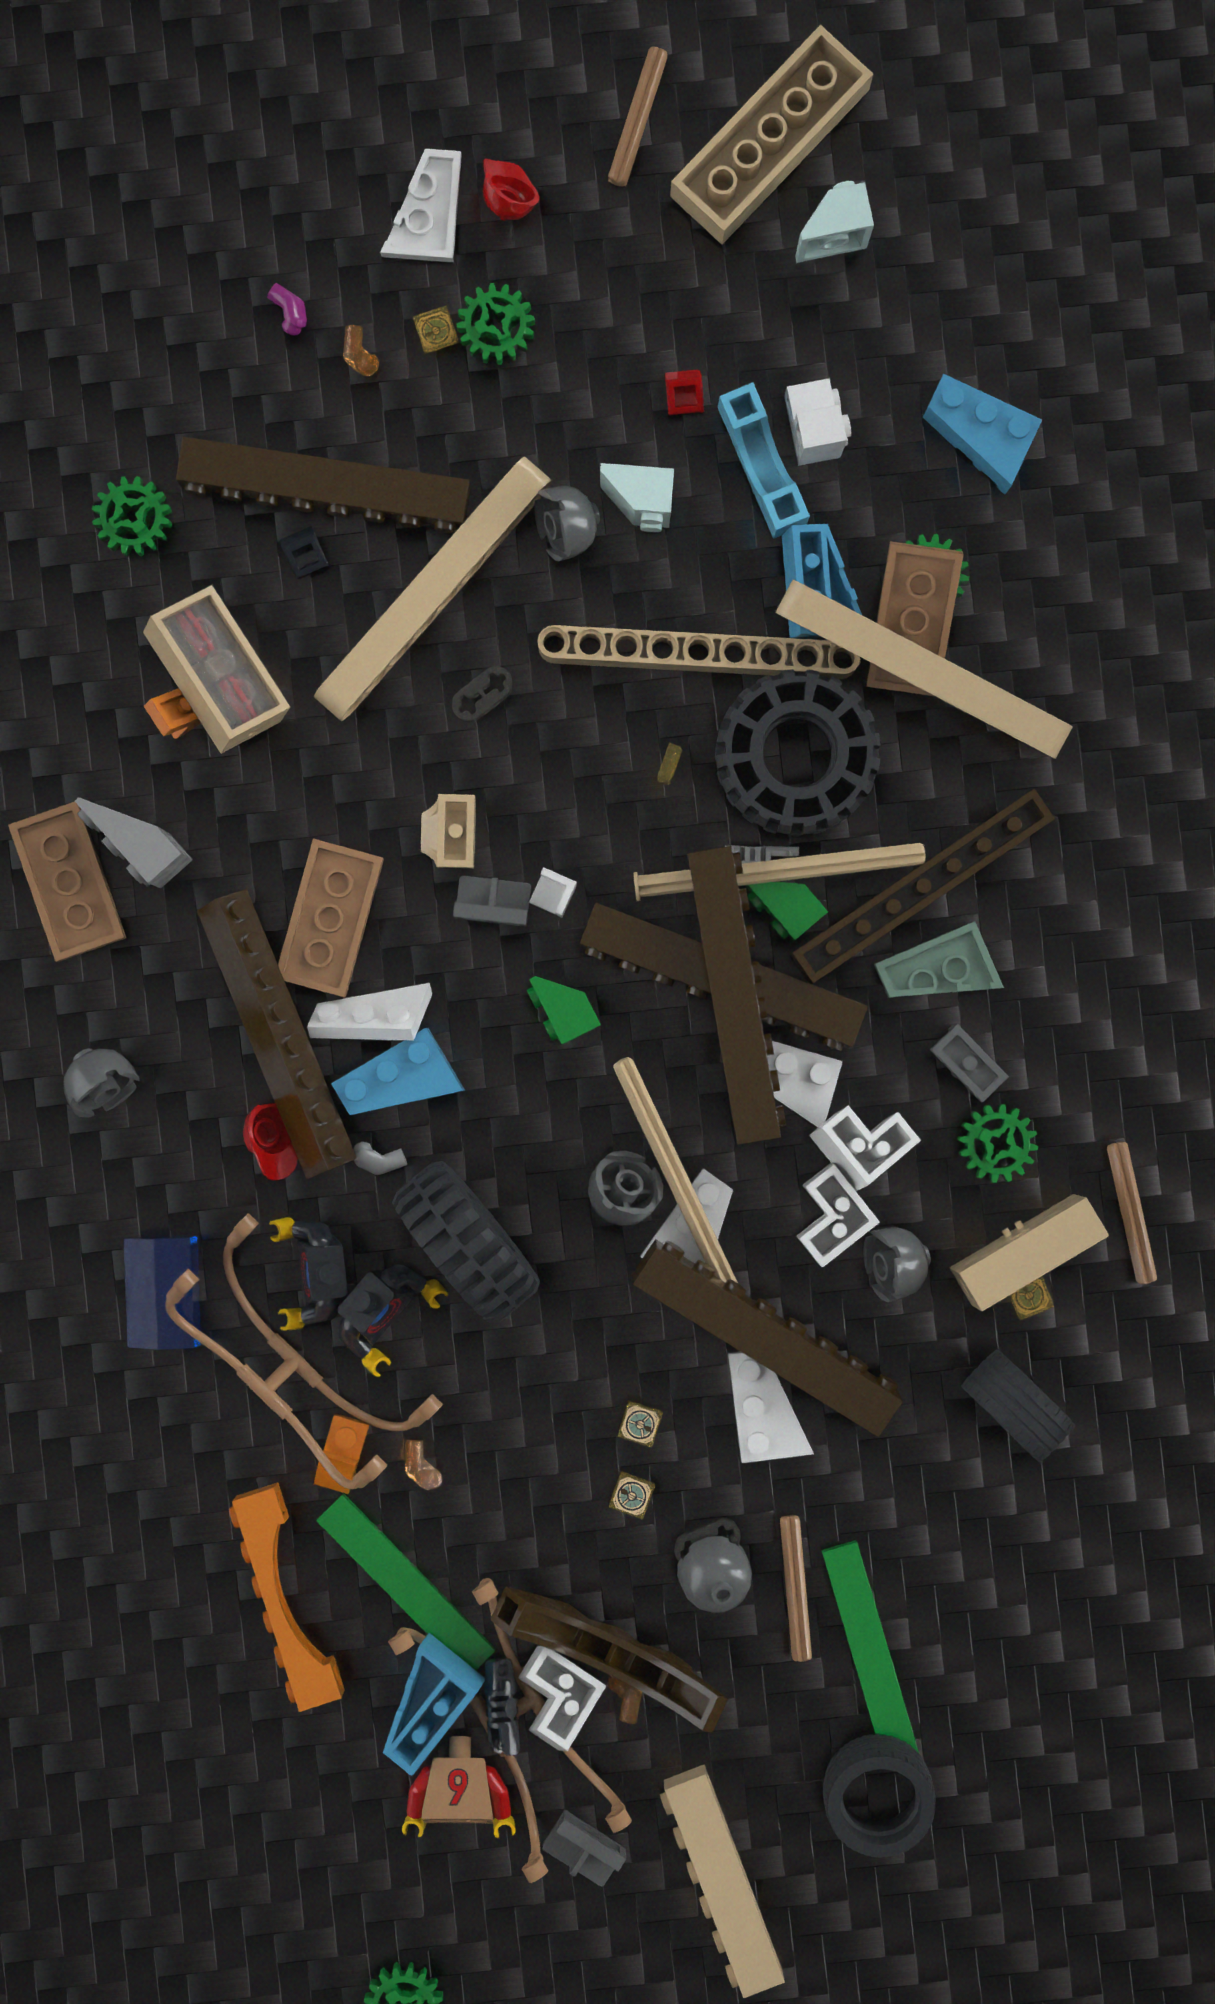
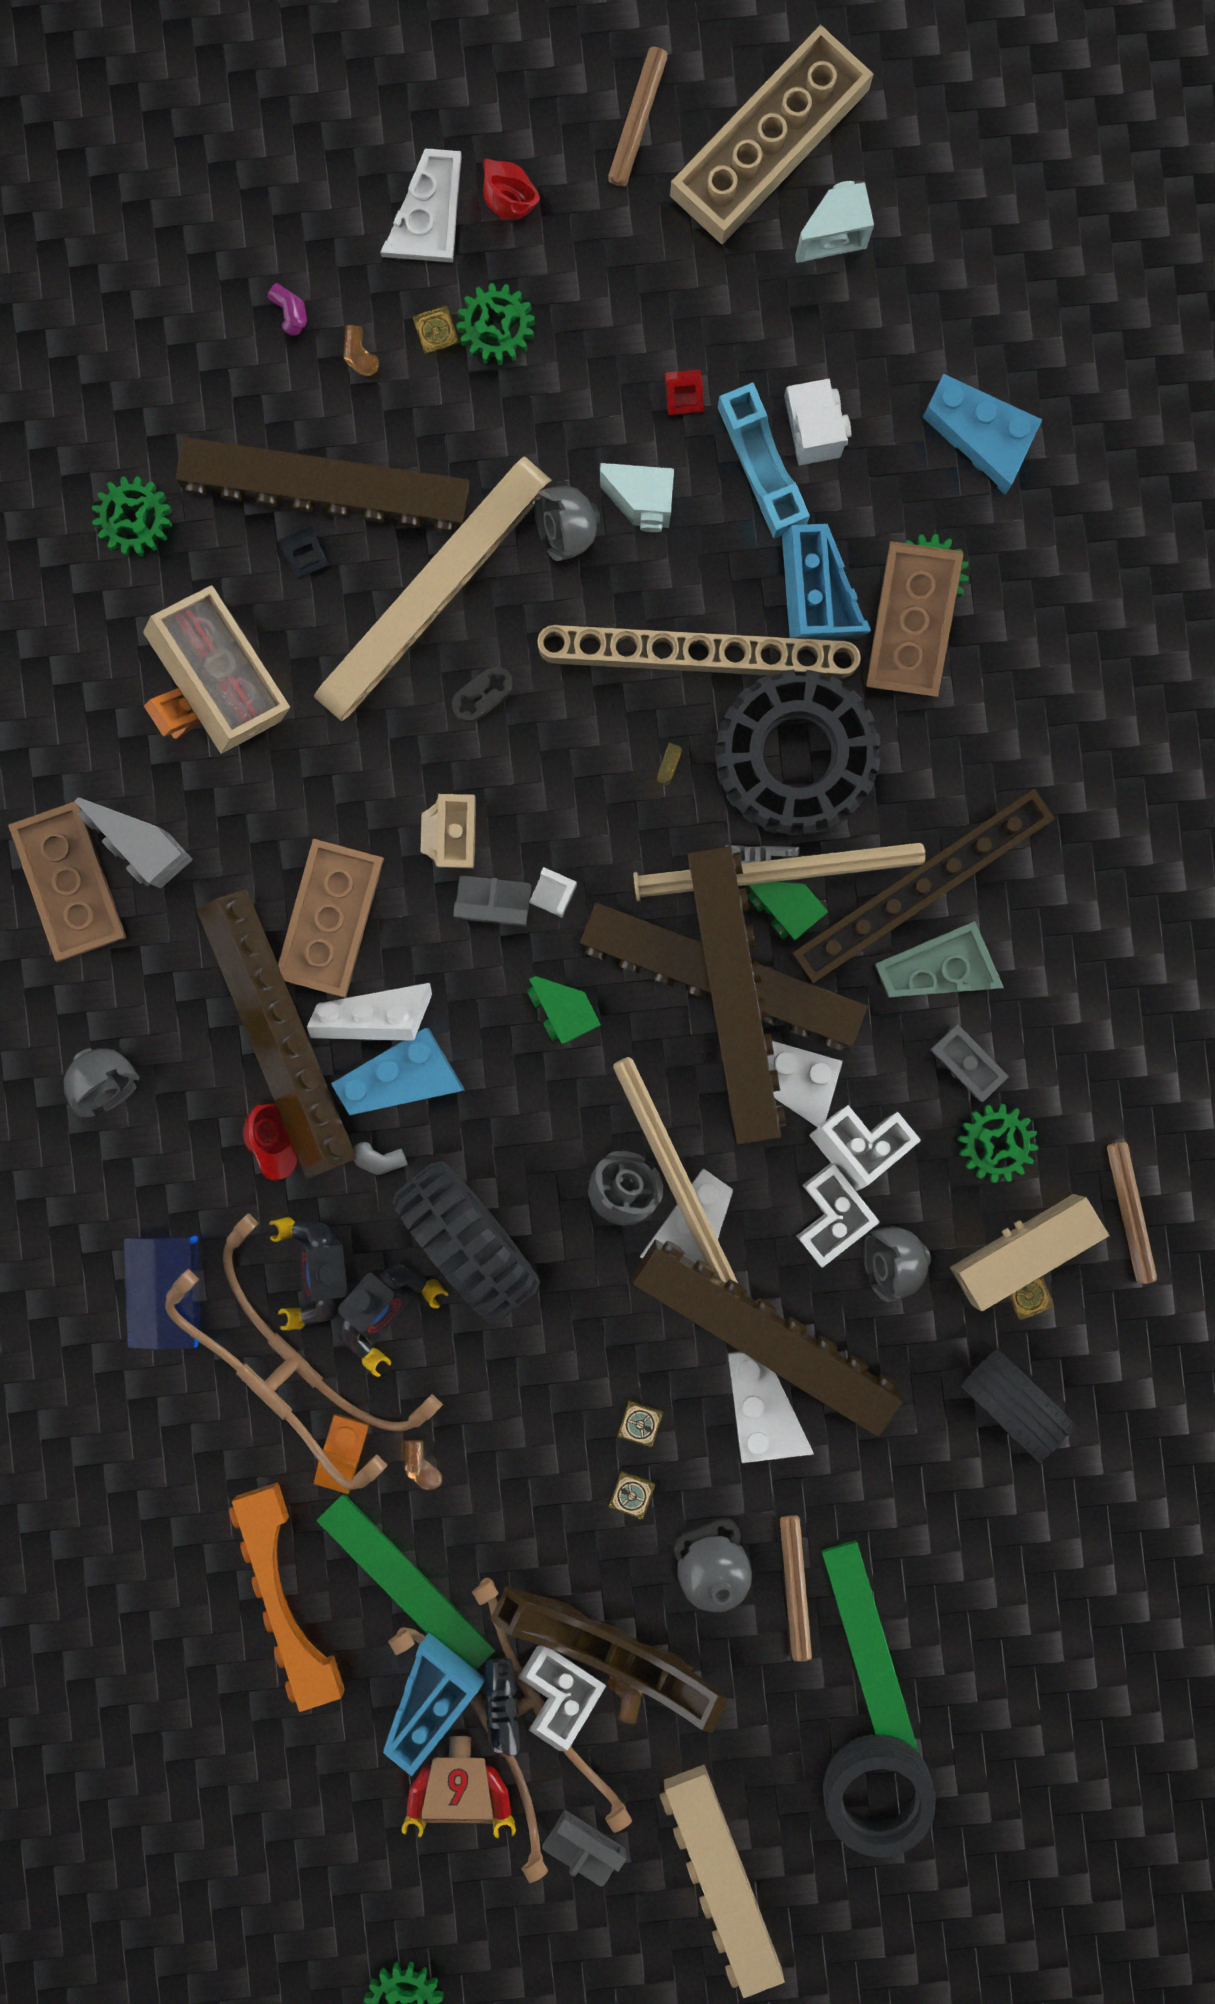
tan beam [775,580,1073,759] -> none

